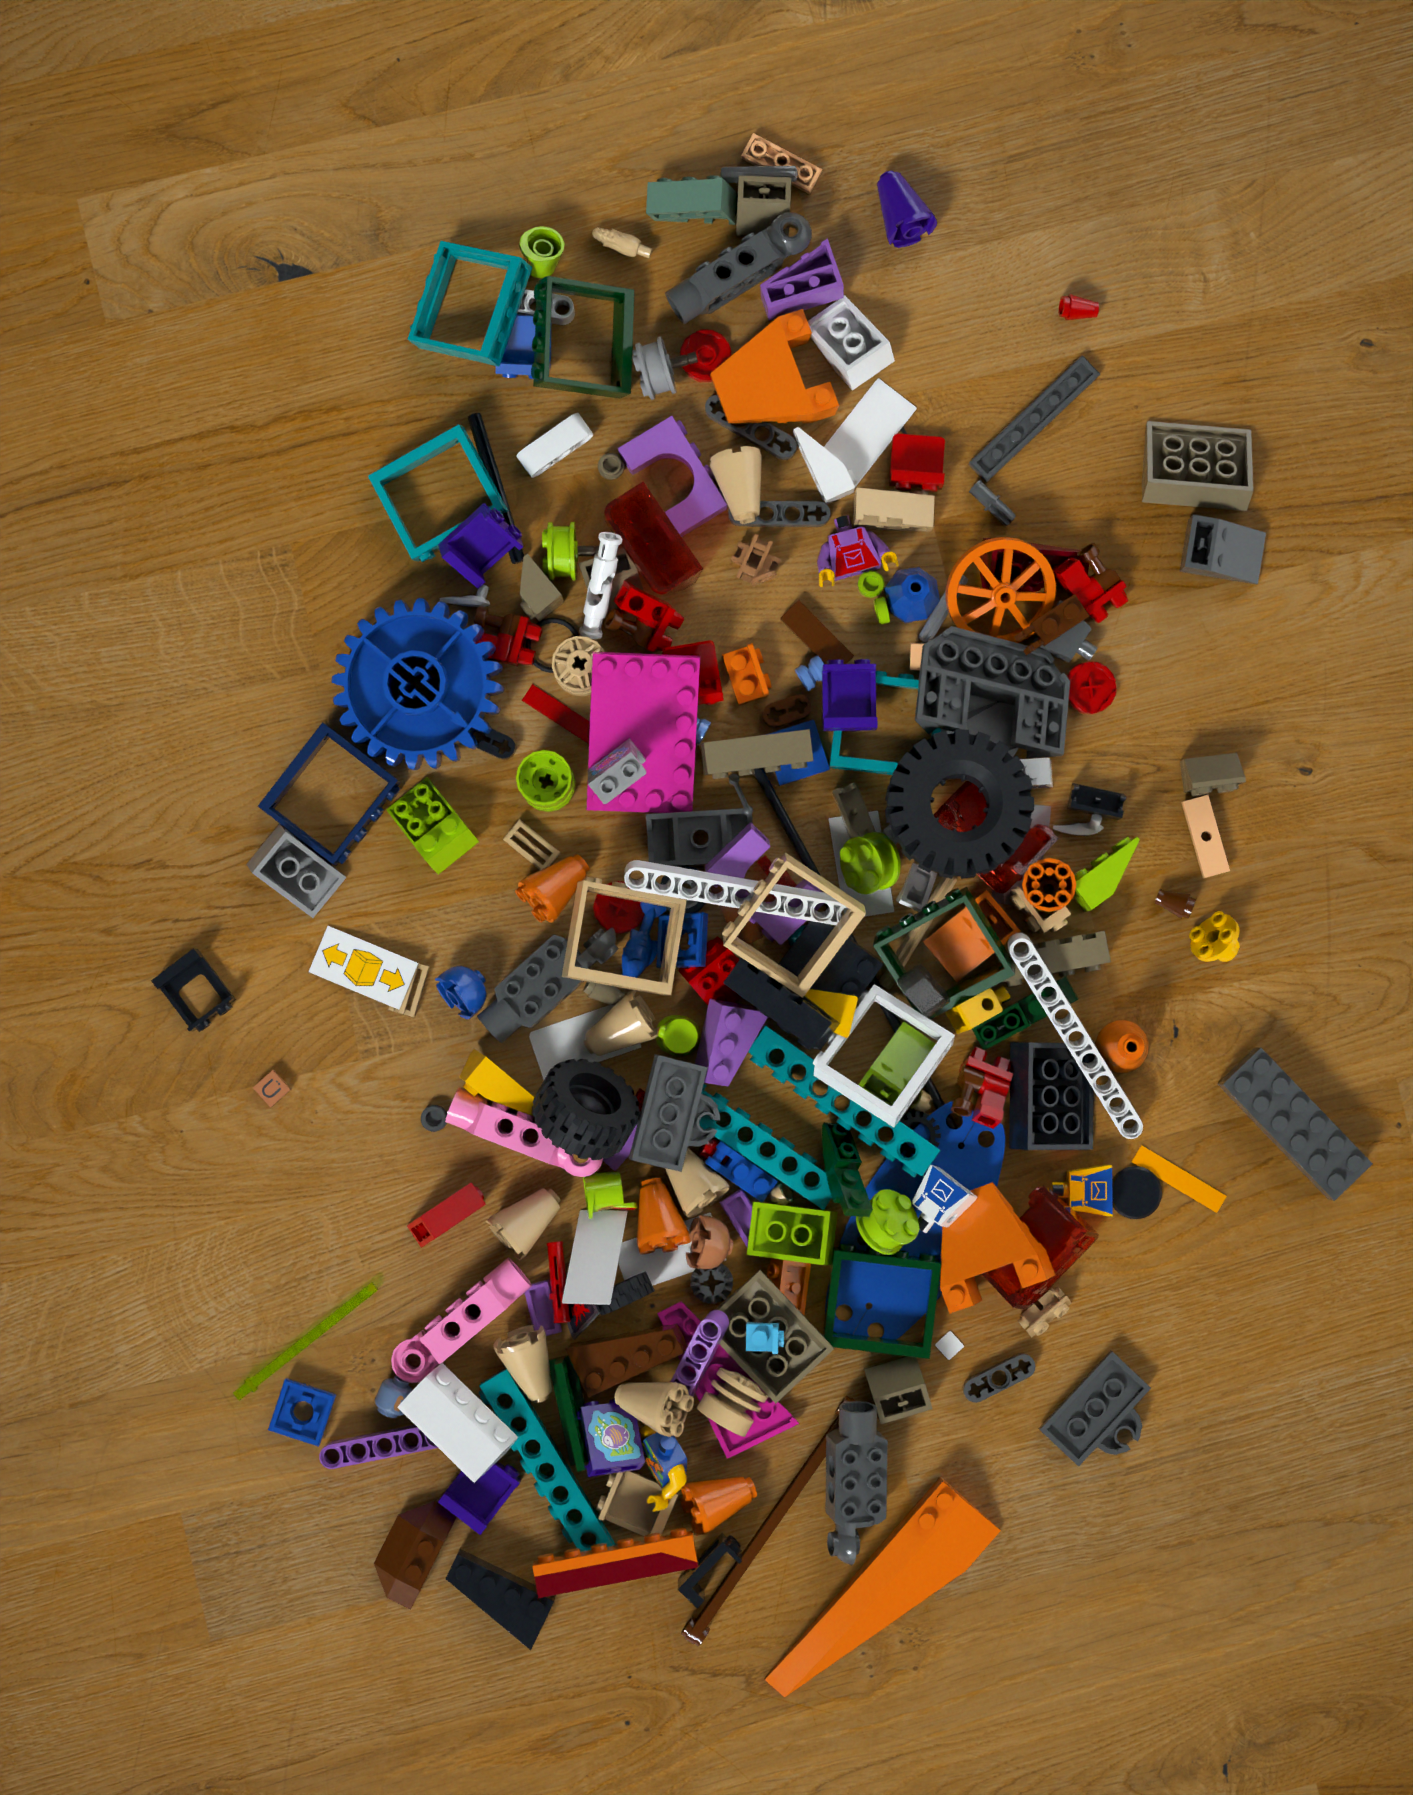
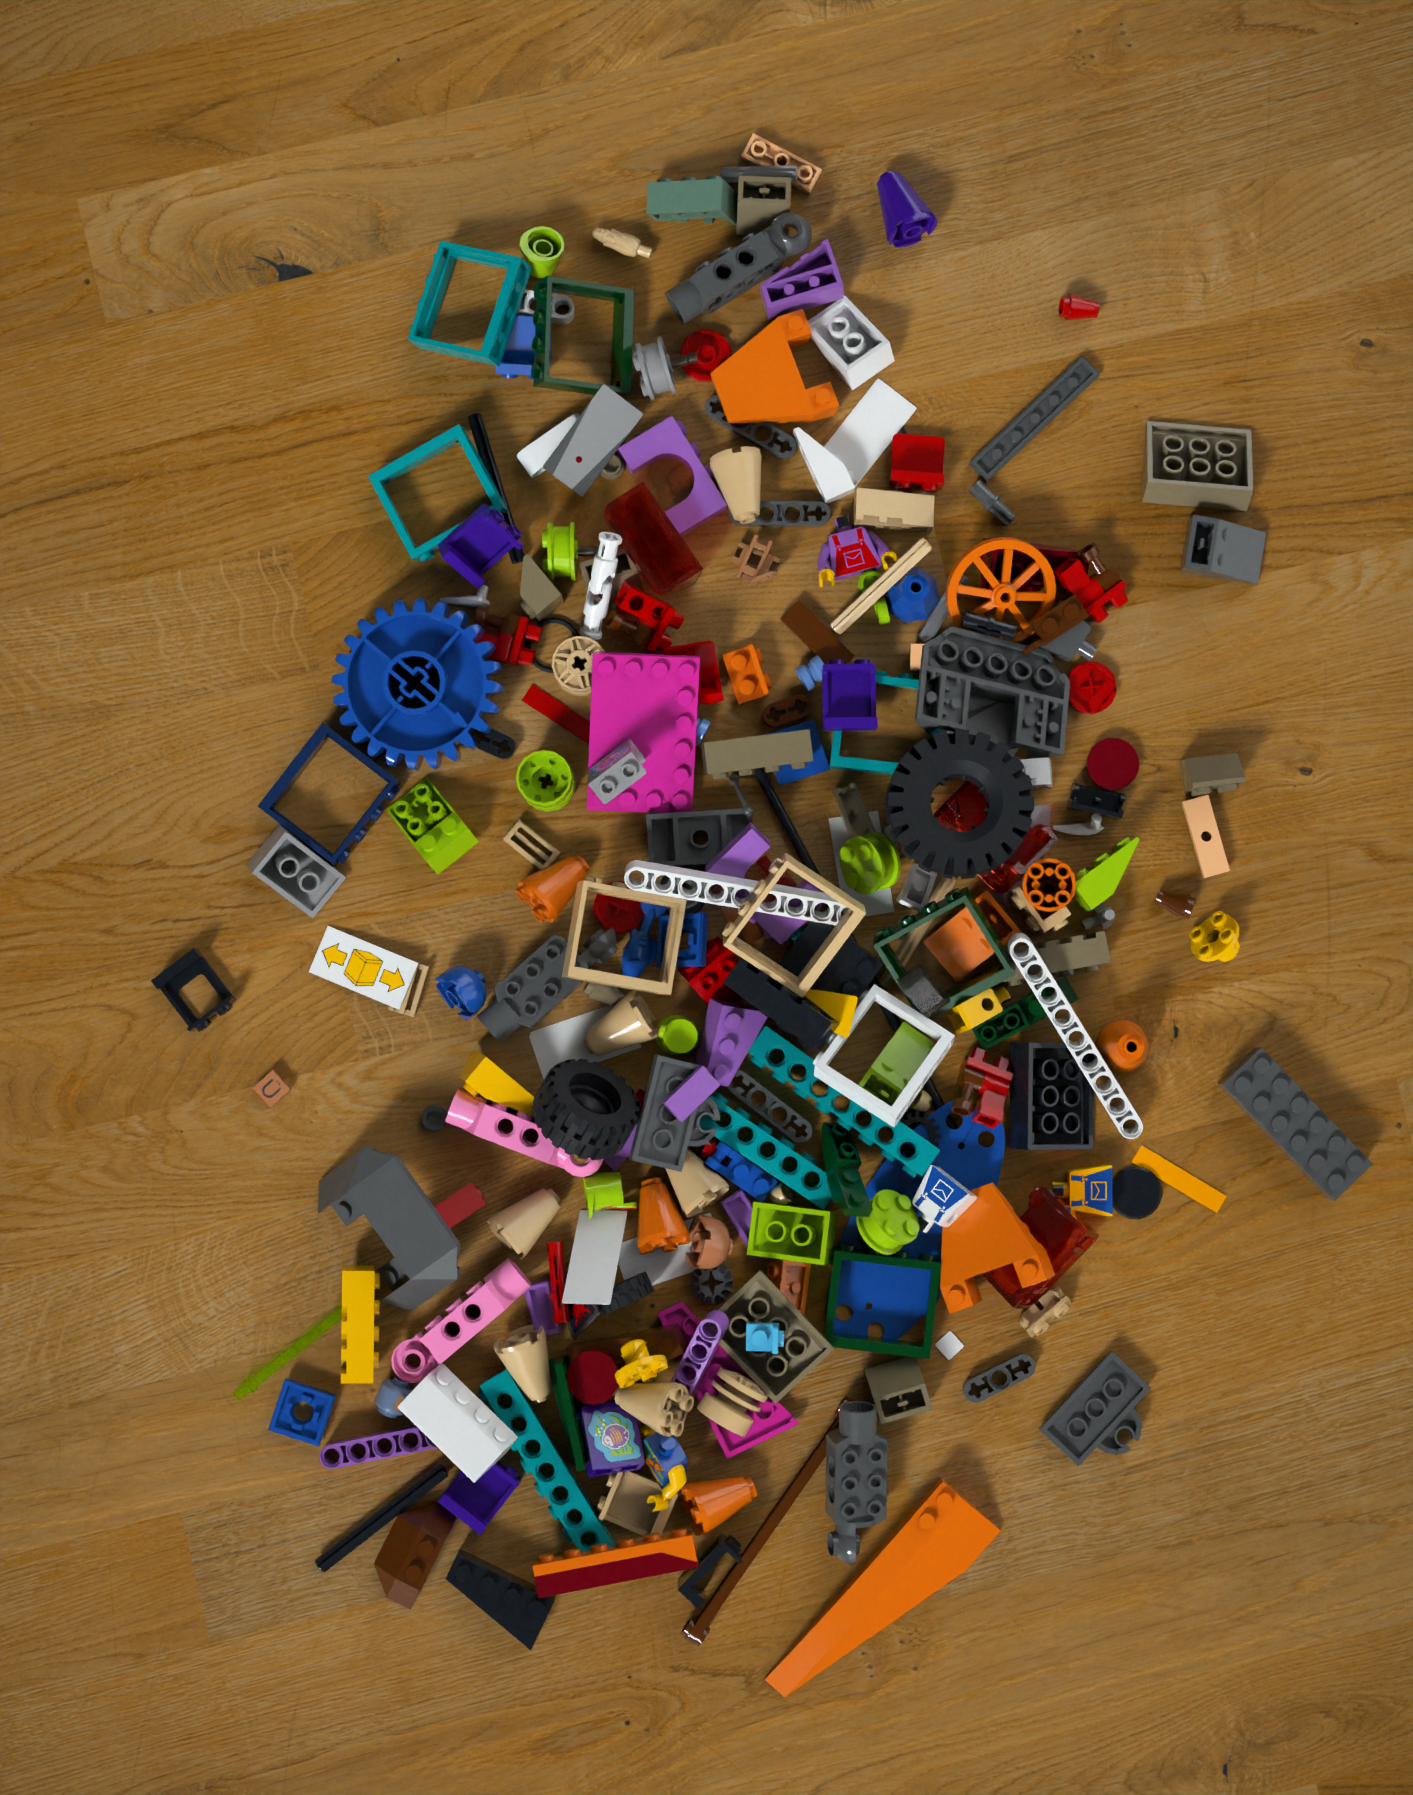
none -> black axle [315,1464,448,1572]
none -> dark grey slope [318,1145,461,1311]
none -> yellow wedge [341,1265,380,1384]
none -> light grey sticker [543,384,643,497]
none -> dark red tile [567,1349,620,1405]
none -> yellow plate [614,1339,668,1388]
none -> medium lavender tile [662,1065,720,1122]
none -> dark grey beam [727,1070,812,1143]
none -> tan axle [830,538,932,634]
none -> black pin [961,610,1017,640]
none -> light grey piece [1081,904,1116,931]
none -> dark red tile [1086,738,1139,790]

